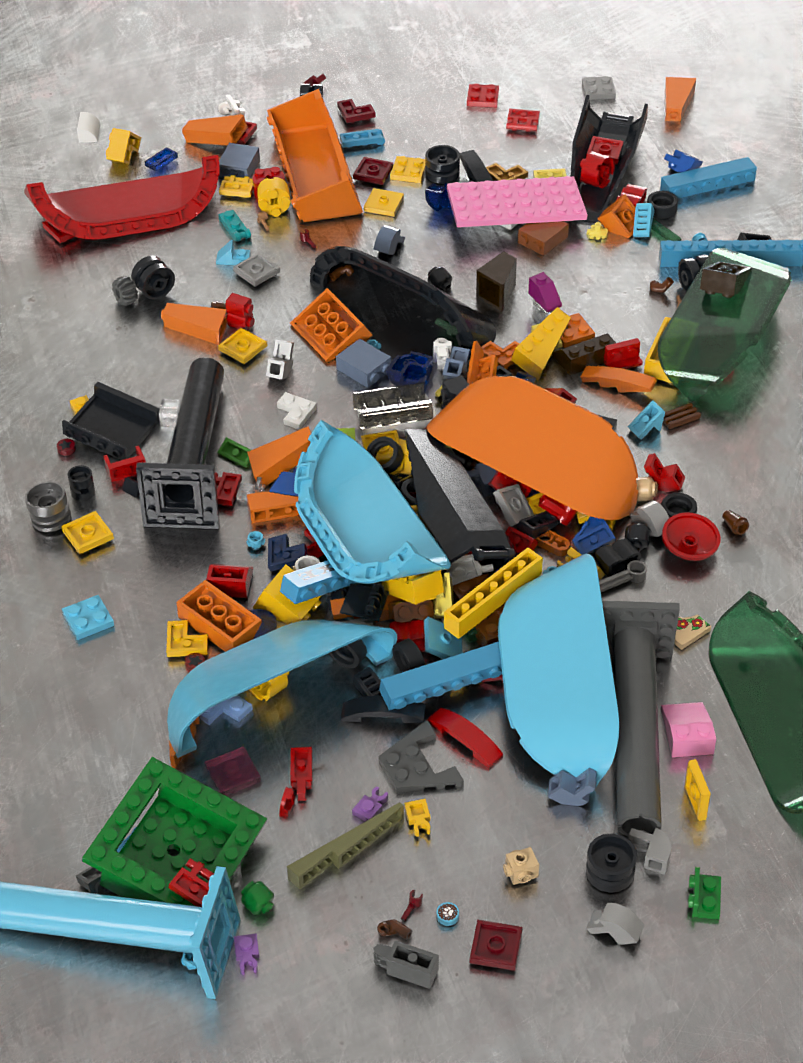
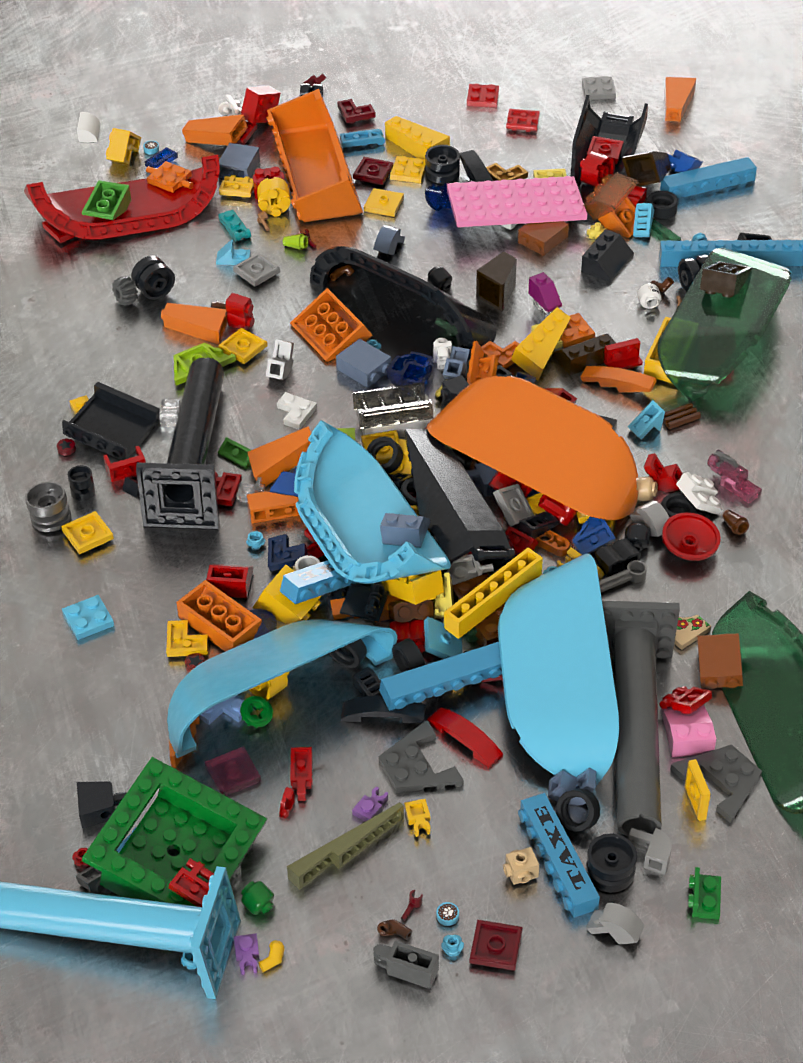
none -> red plate [72,848,90,869]
none -> black torso [76,781,127,828]
none -> bright green slope [82,180,131,220]
none -> tile [143,141,159,154]
none -> orange plate [146,161,193,193]
none -> lime wing [173,342,236,386]
none -> green gear [239,696,273,729]
none -> red brick [241,86,281,124]
none -> yellow arm [258,940,285,972]
none -> lime cone [283,234,308,250]
none -> sand blue slope [380,513,430,548]
none -> yellow wedge [385,116,450,159]
none -> medium azure plate [441,934,464,957]
none -> dark azure brick [518,793,600,918]
none -> black tyre [556,788,600,832]
none -> black slope [581,229,634,282]
none -> clear orange slope [582,173,639,220]
none -> dark brown slope [622,151,671,186]
none -> white head [637,283,662,309]
none -> red plate [659,686,712,714]
none -> dark grey wing [671,744,762,823]
none -> white plate [676,472,724,515]
none -> dark orange brick [697,633,743,689]
none -> clear pink plate [707,450,762,503]

